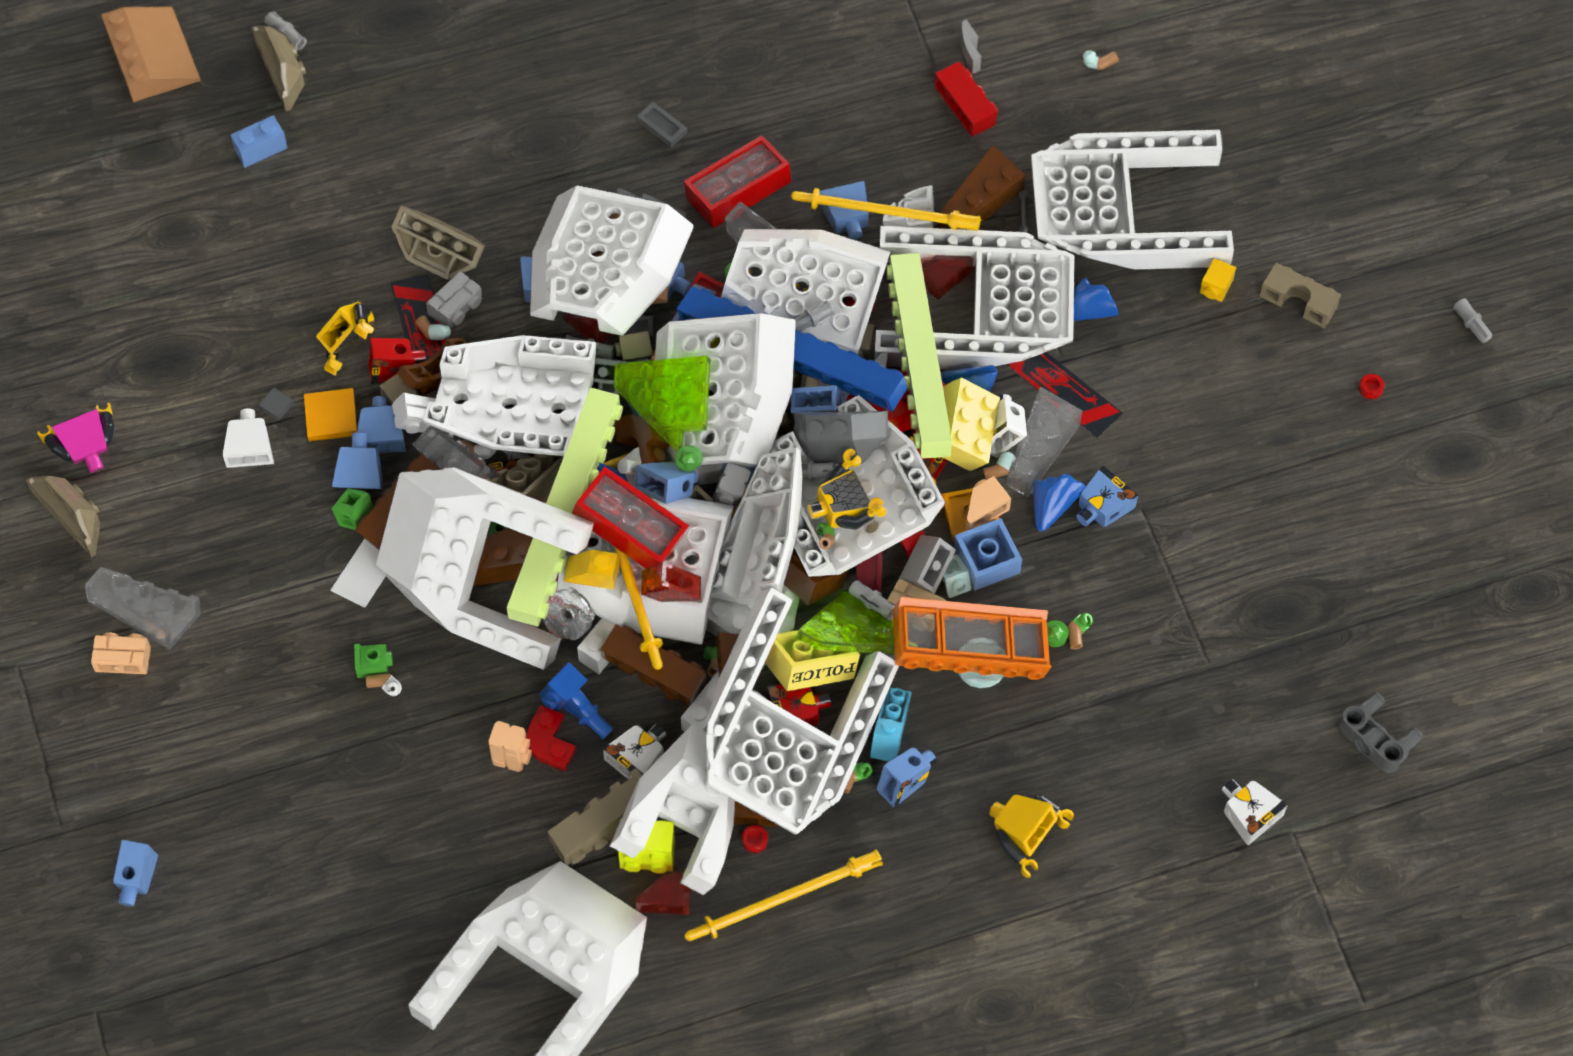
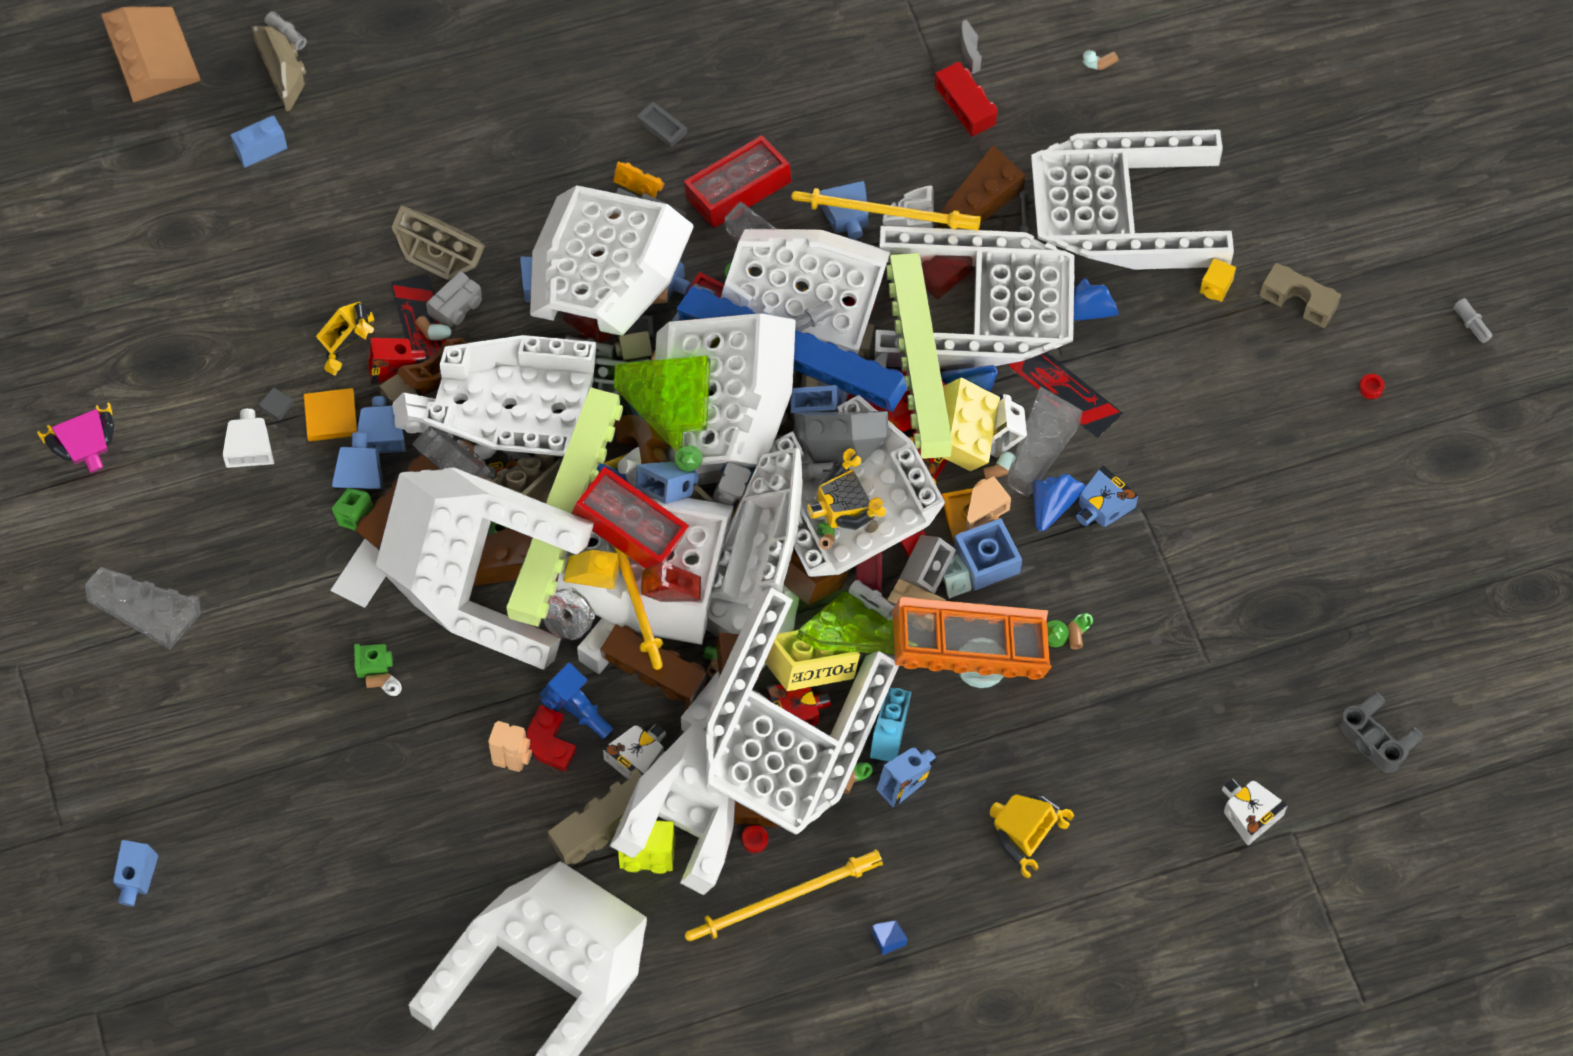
dark tan wedge [26,476,100,557] -> none
light nougat brick [91,632,151,674] -> none
clear red slope [636,872,692,915] -> none
none -> light orange hinge [613,162,664,198]
none -> blue slope [871,921,907,955]

